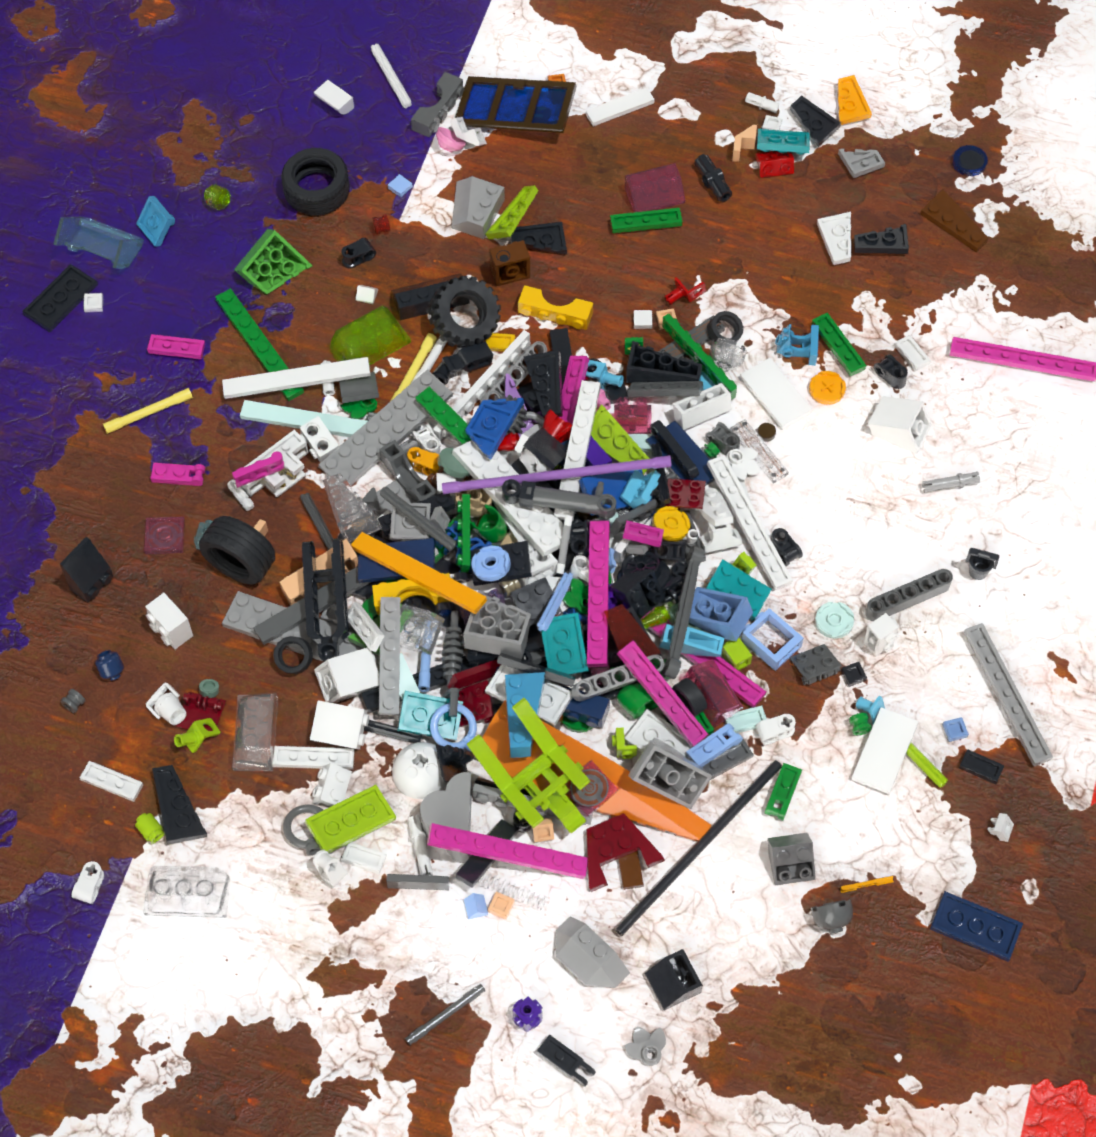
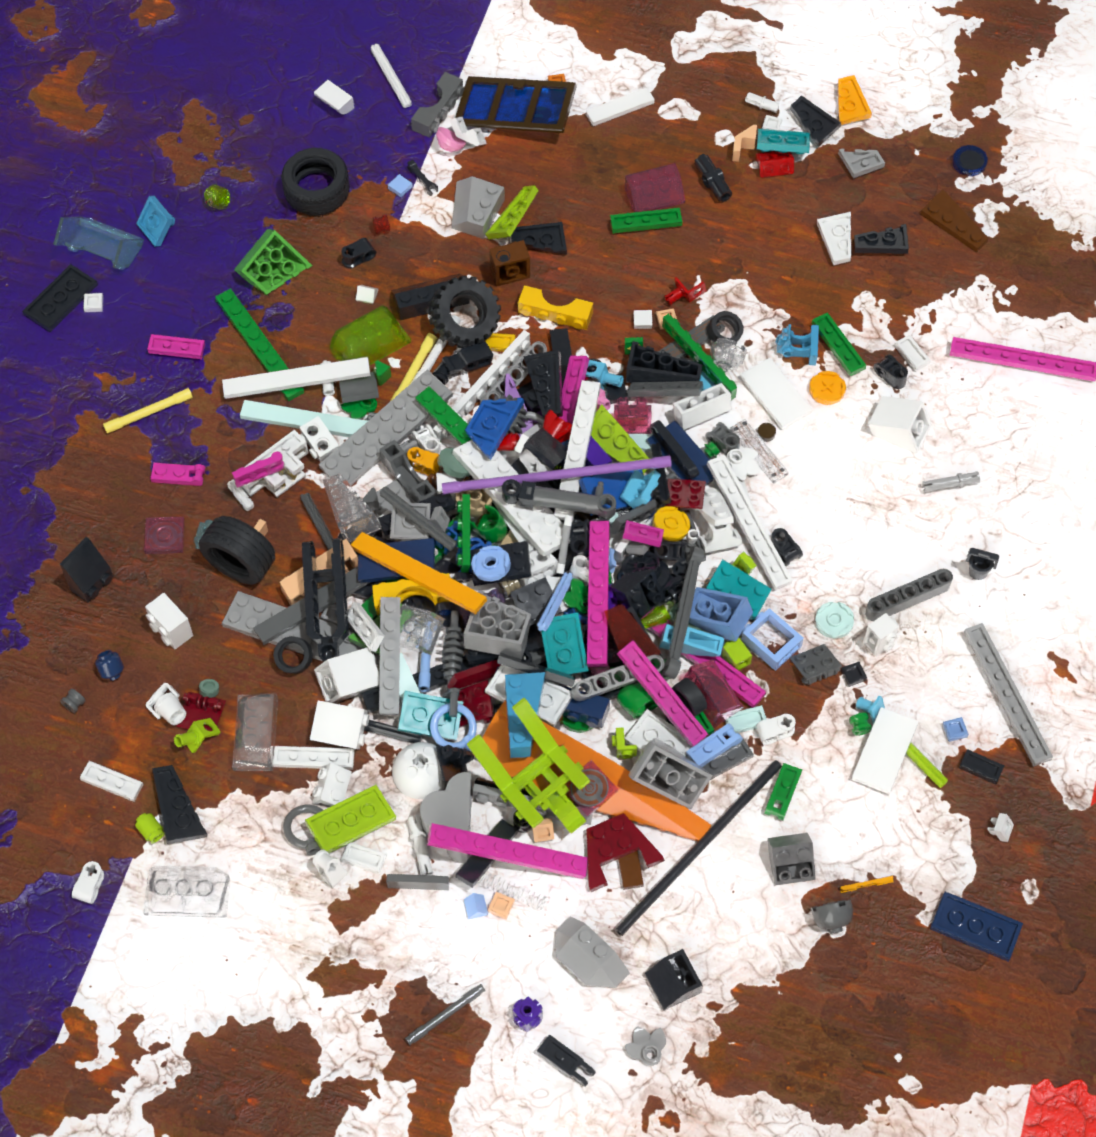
none -> green slope [375,361,392,386]
none -> black piece [407,160,438,196]

